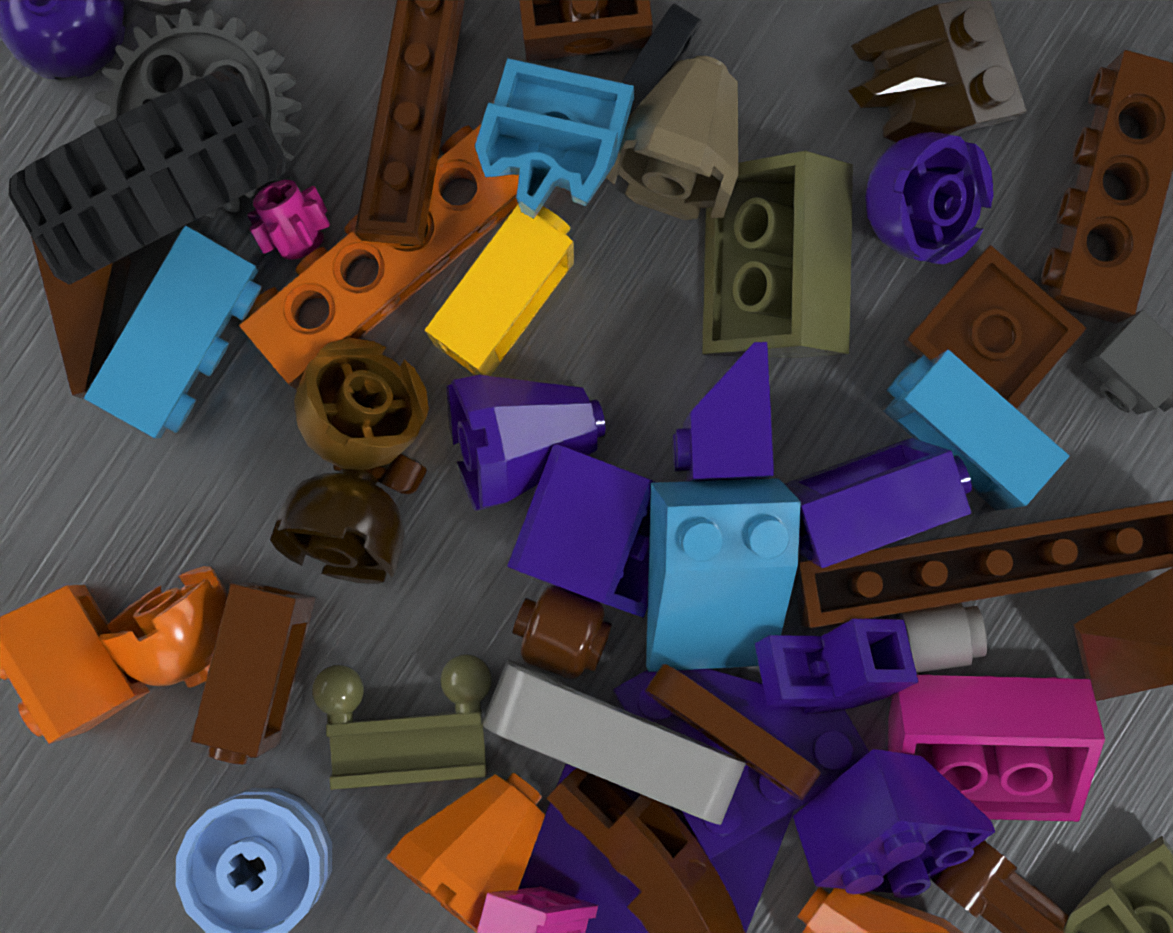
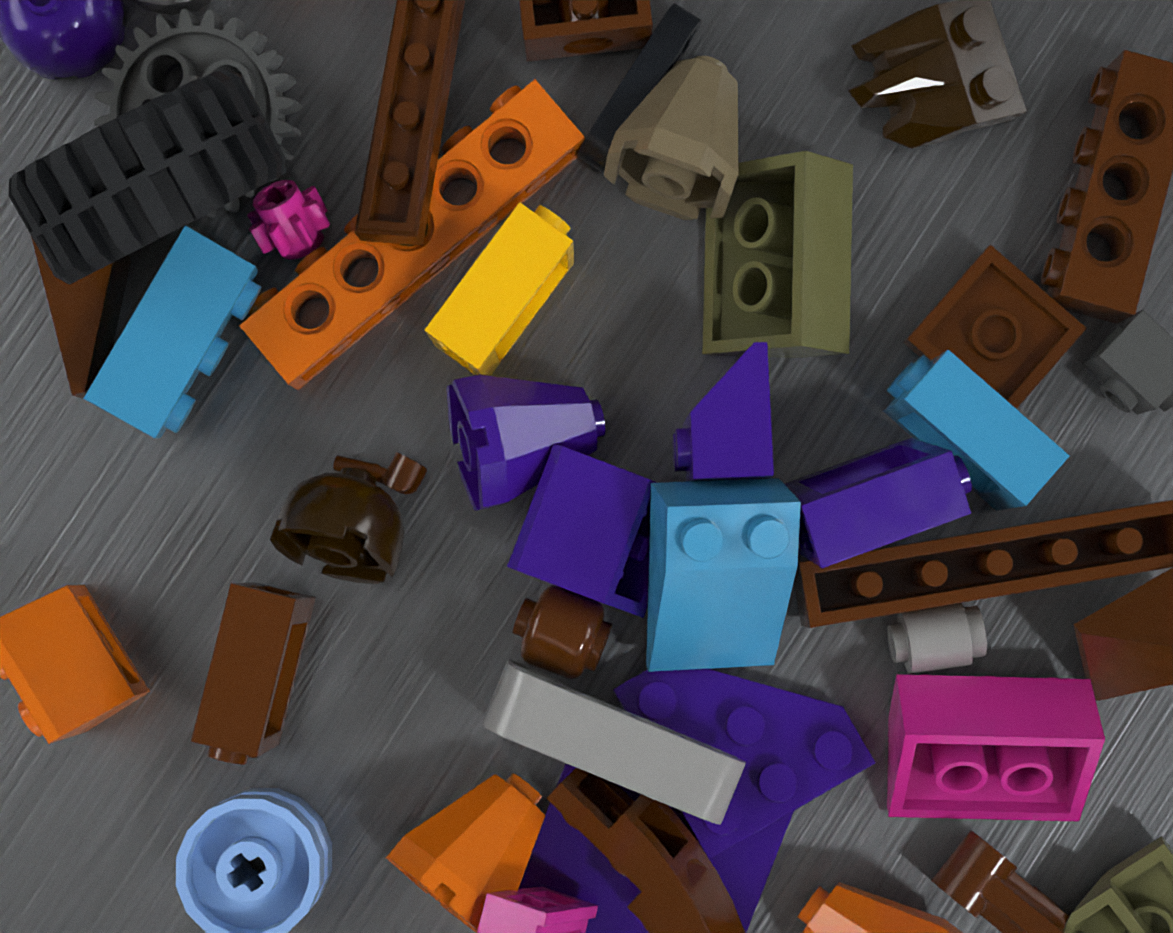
orange cylinder [99,566,228,688] -> none
pearl gold cylinder [294,338,429,470] -> none
olive gear [312,654,492,790] -> none
dark azure plate [475,58,634,219] -> none
reddish brown beam [645,664,821,801] -> none
dark purple brick [755,619,919,714] -> none
dark purple slope [793,749,995,898] -> none
dark purple cylinder [865,132,994,264] -> none

